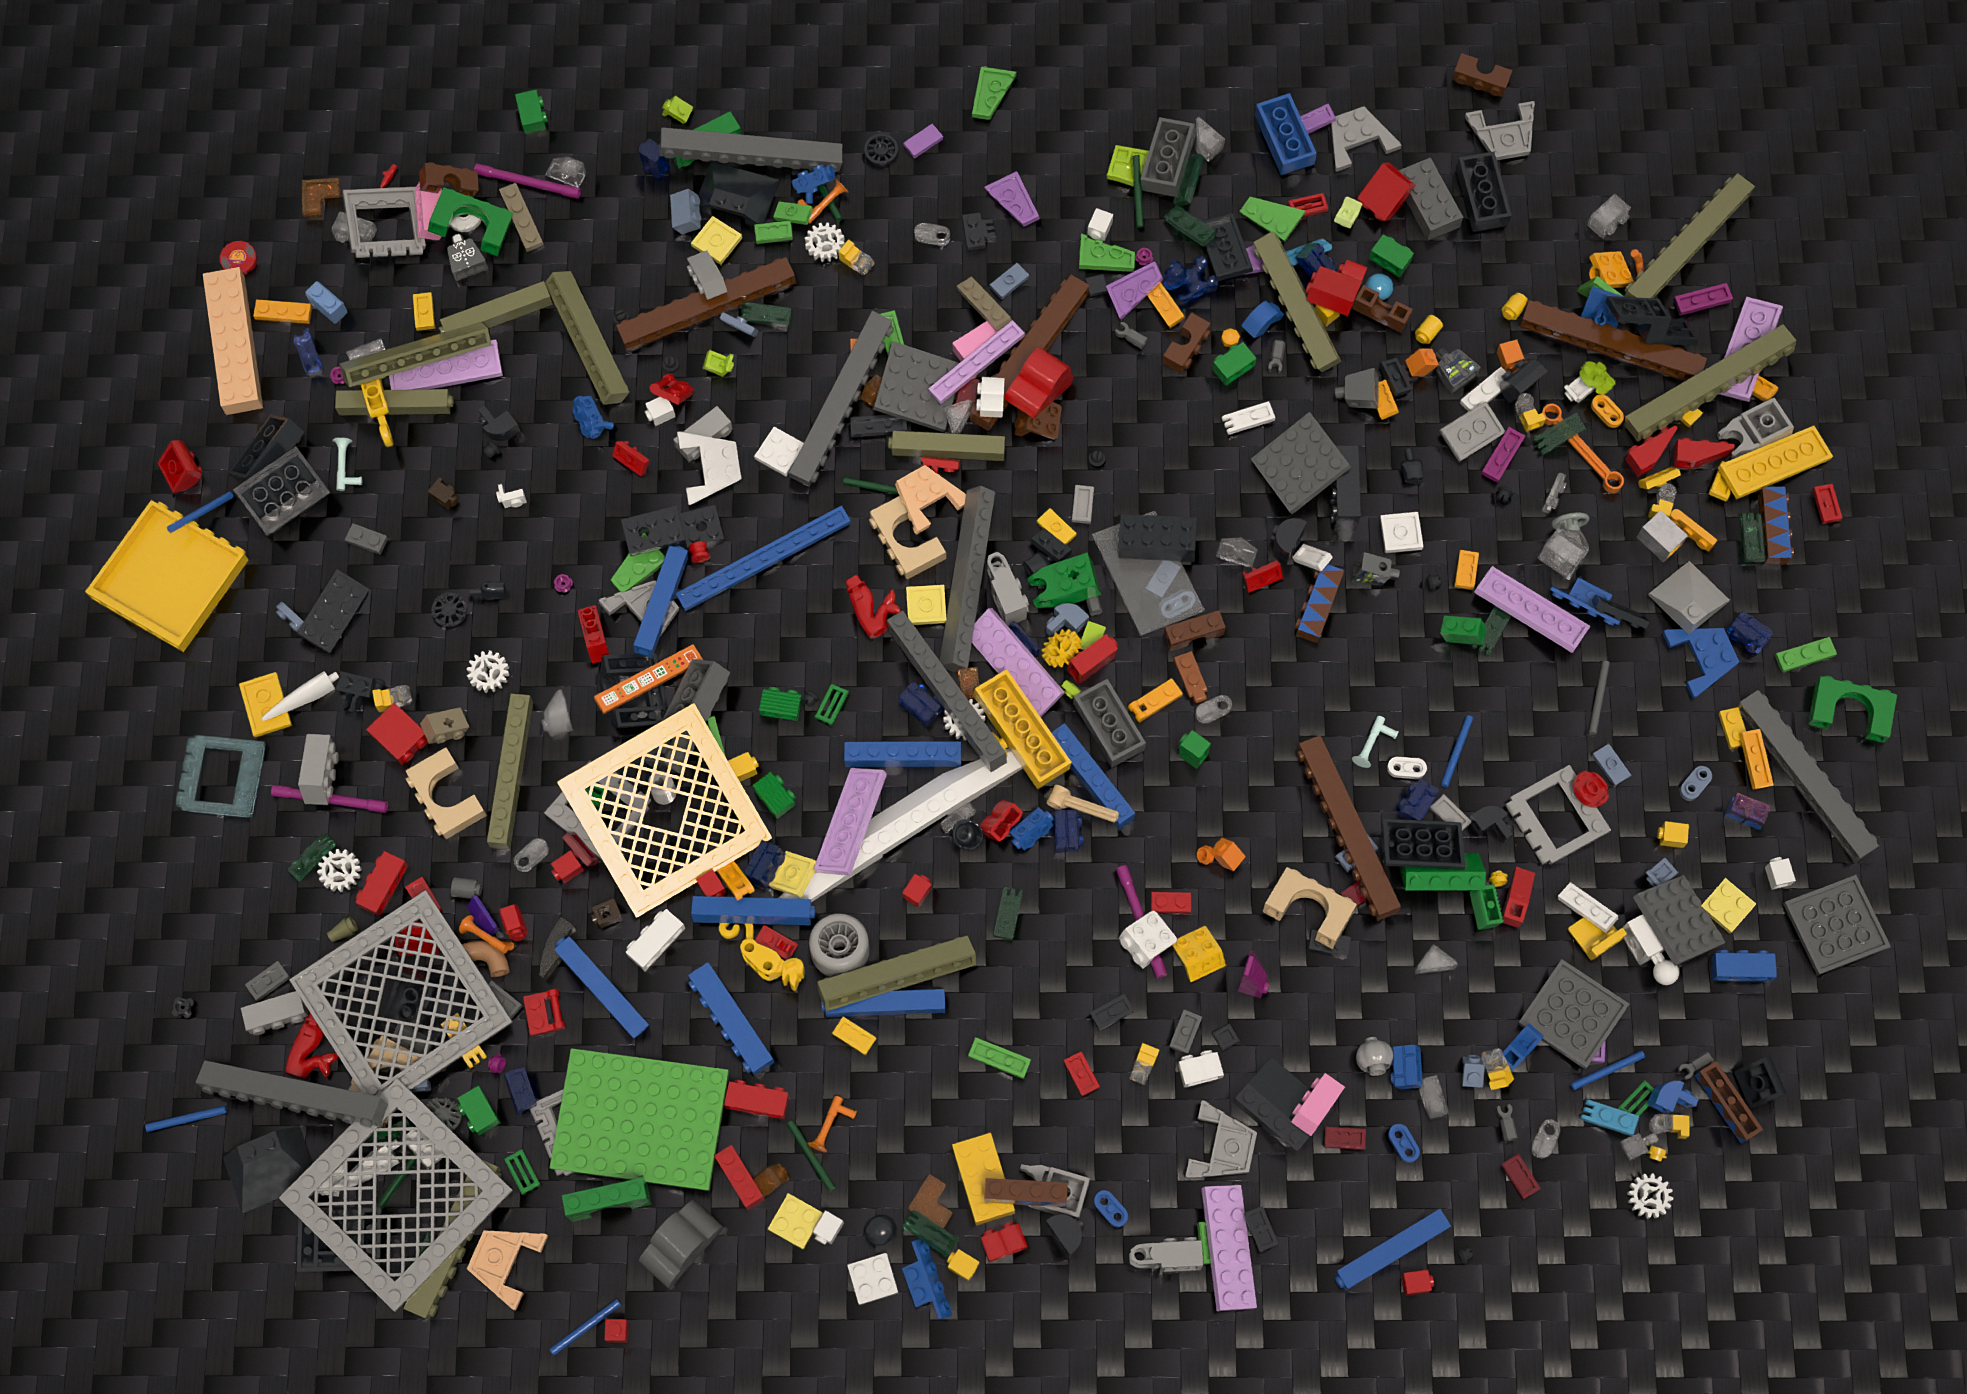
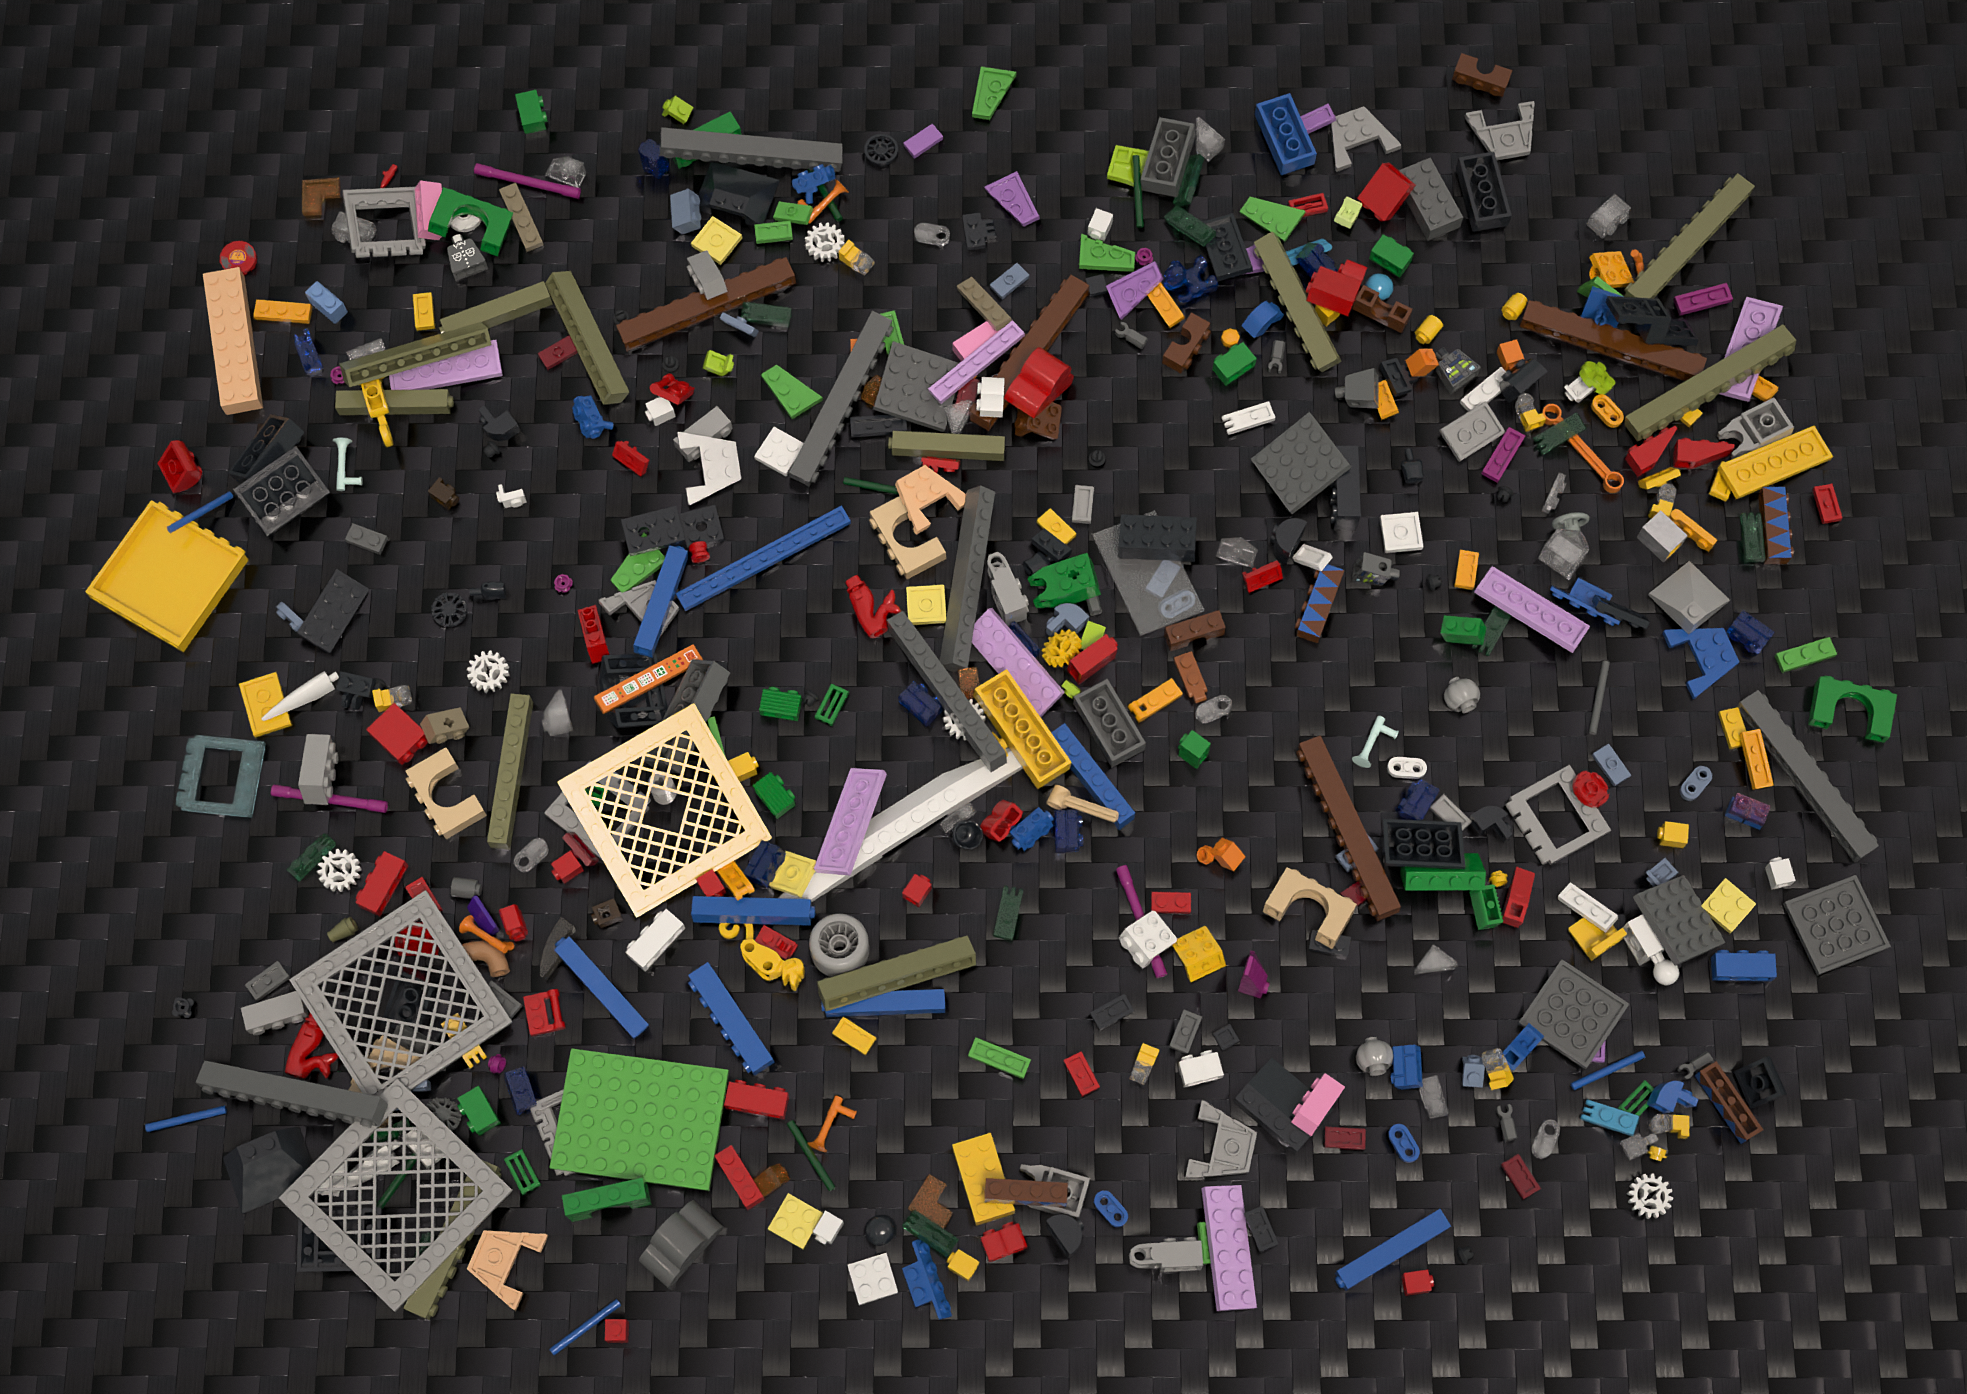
reddish brown arch [419,163,479,197] -> none
blue brick [844,742,961,767] -> none
blue piece [1441,715,1473,787] -> none
none -> dark red plate [538,335,578,370]
none -> bright green wing [761,365,823,419]
none -> light grey plant [1444,677,1480,713]

